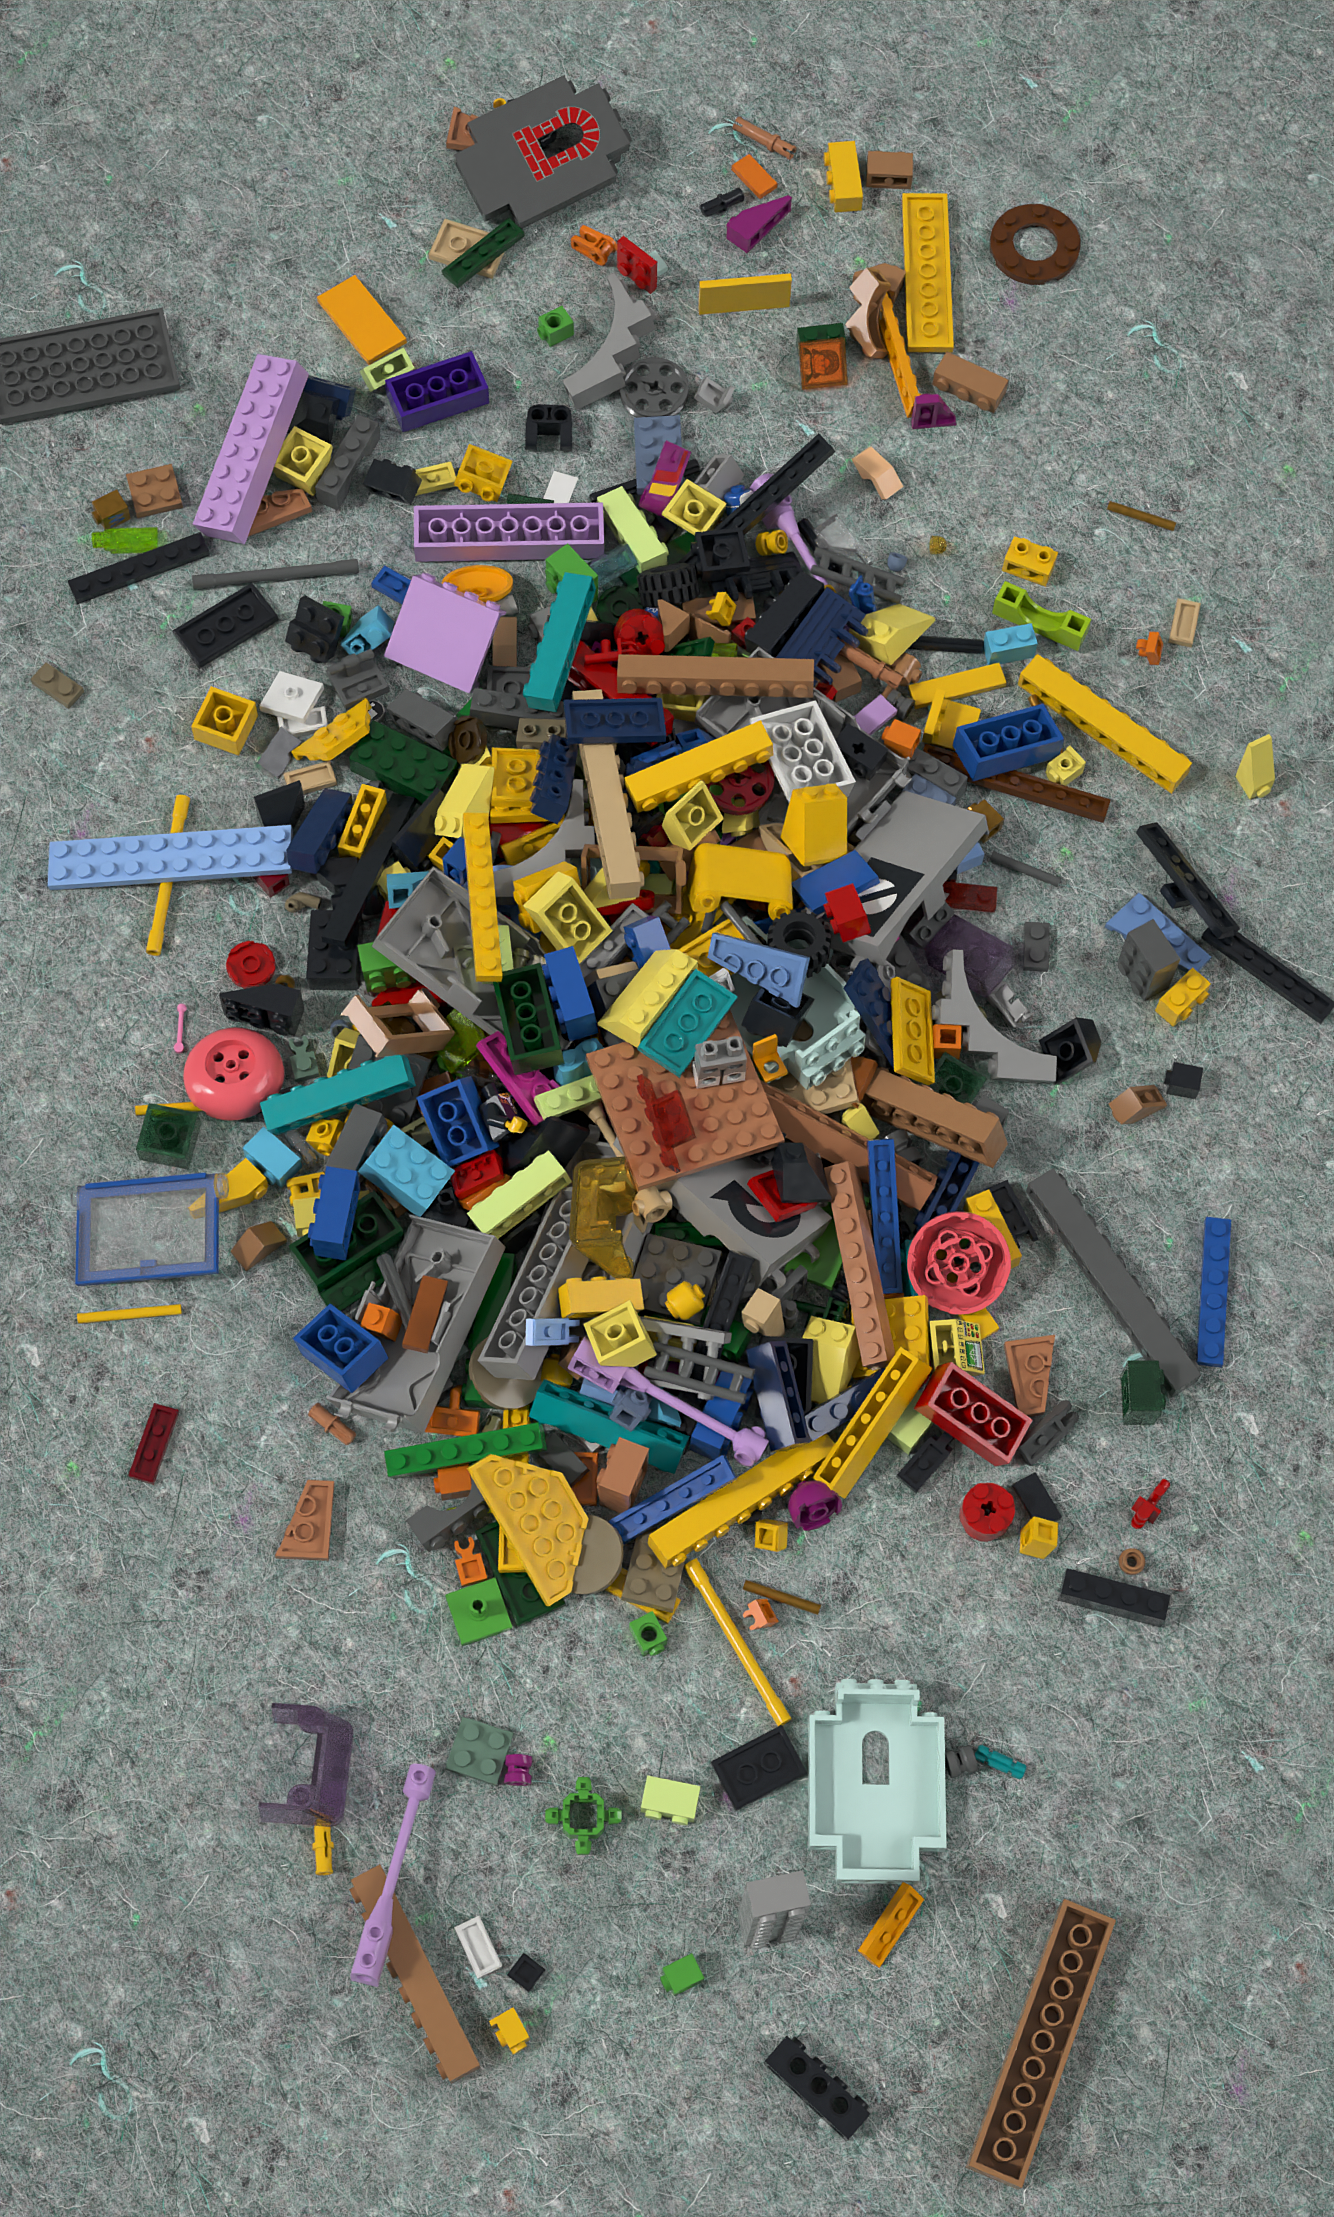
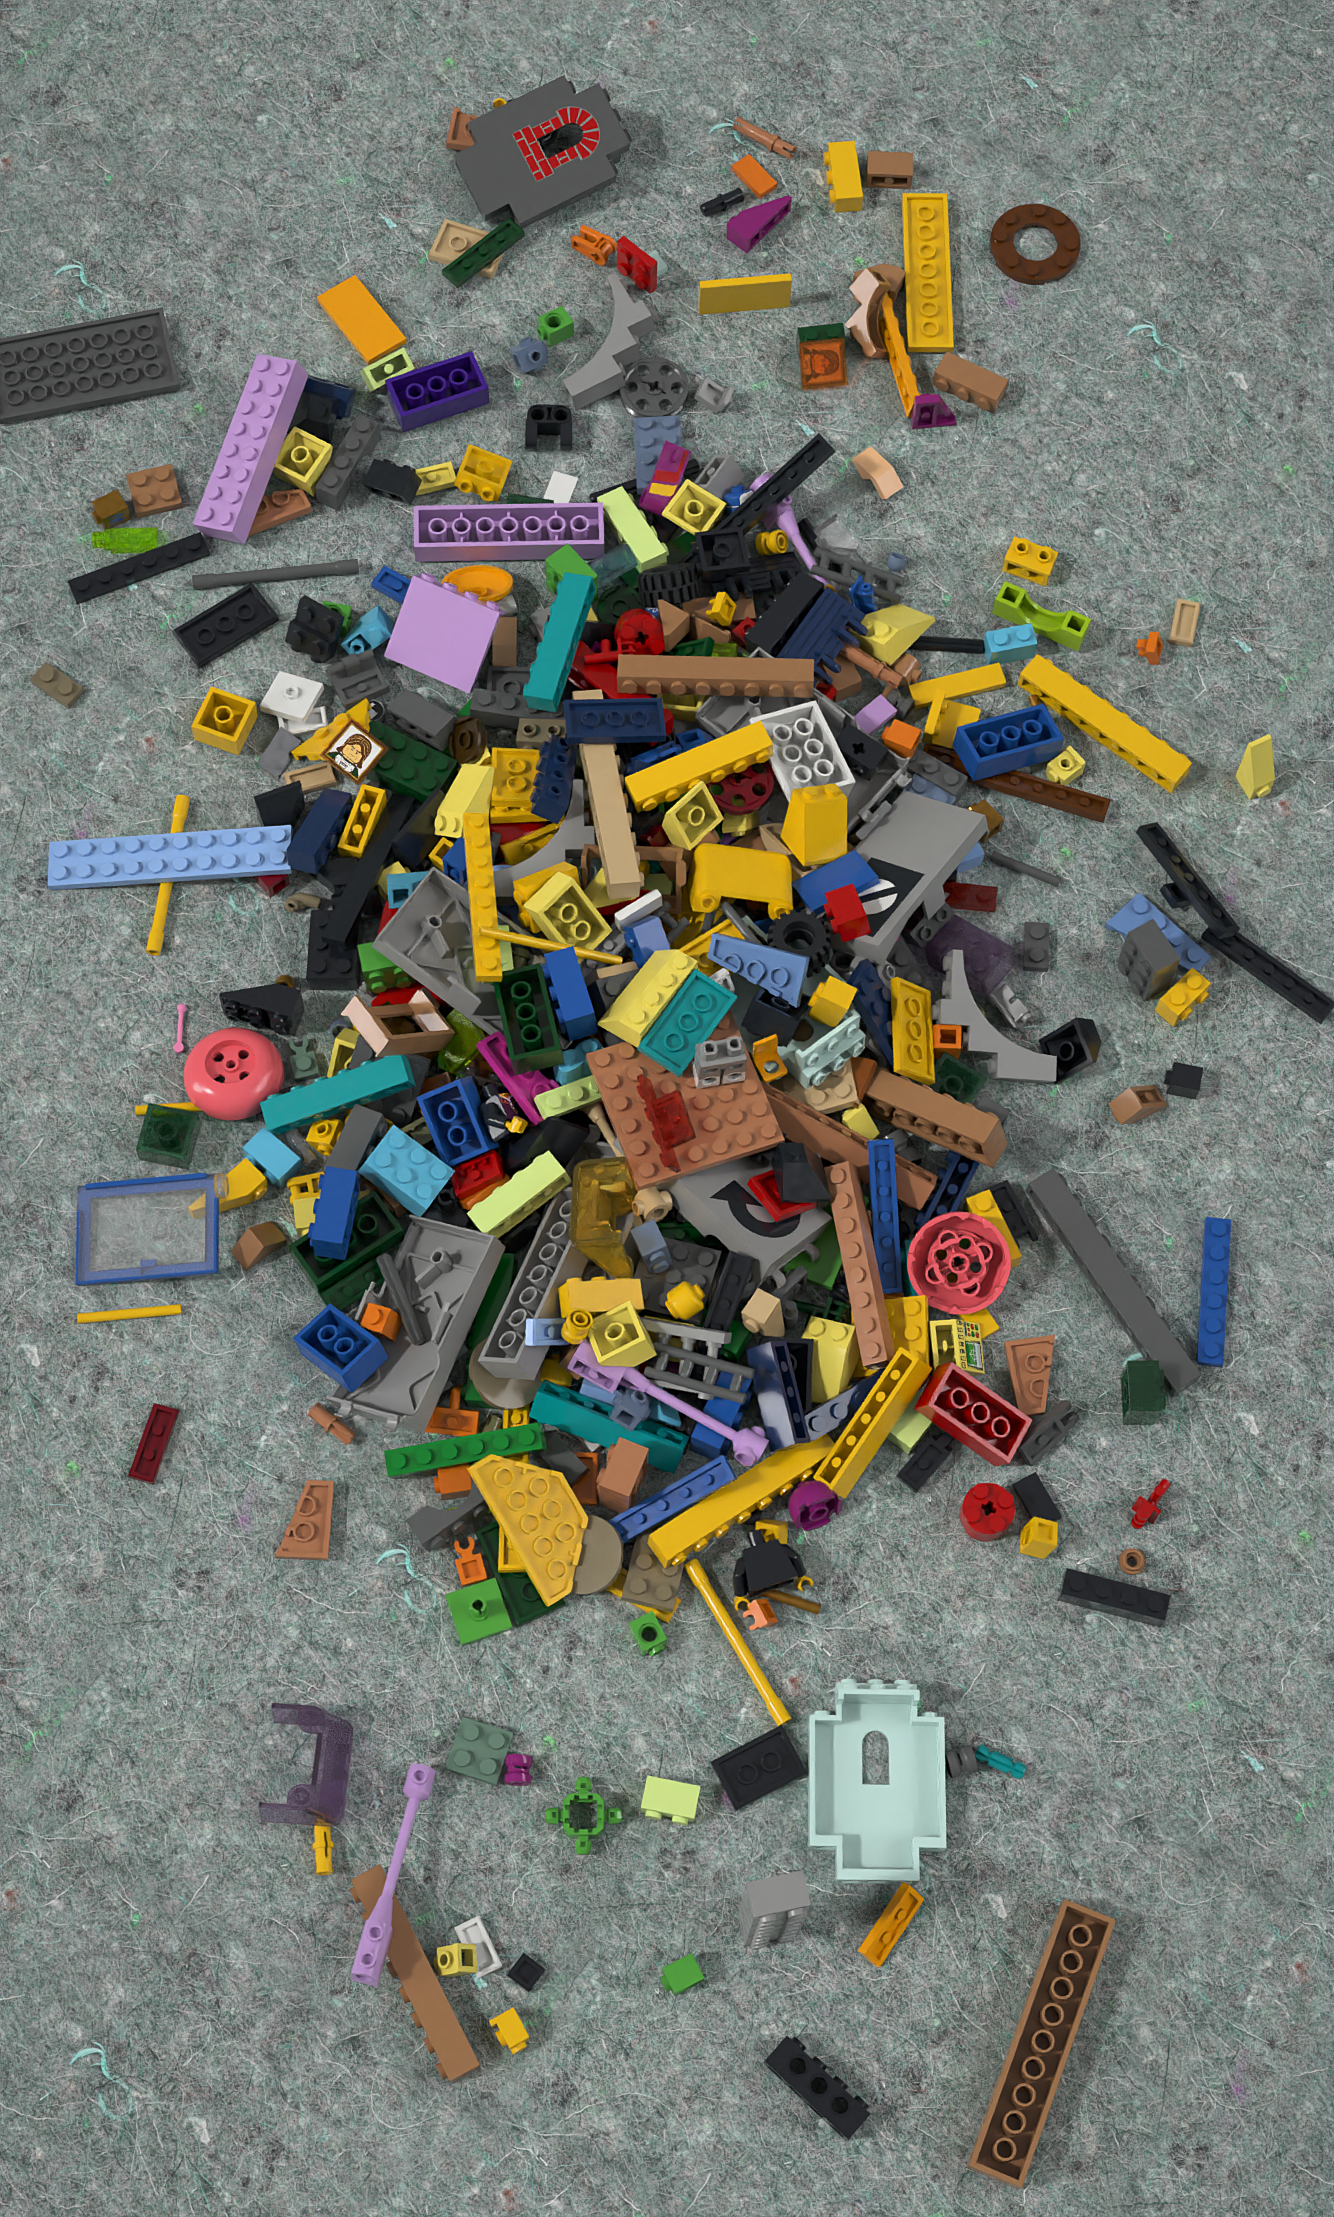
red tile [226,941,276,989] -> none
dark orange tile [402,1275,448,1354] -> none
clear yellow hinge [929,536,947,555] -> none
pearl gold bar [1107,501,1177,531] -> none
none -> tile [320,717,389,786]
none -> light yellow brick [433,1943,477,1977]
none -> yellow piece [478,926,622,965]
none -> sand blue brick [509,336,549,373]
none -> yellow wheel [561,1308,593,1344]
none -> white tile [615,889,662,931]
none -> sand blue brick [630,1219,673,1274]
none -> black torso [732,1529,813,1611]
none -> yellow hinge [808,976,857,1027]

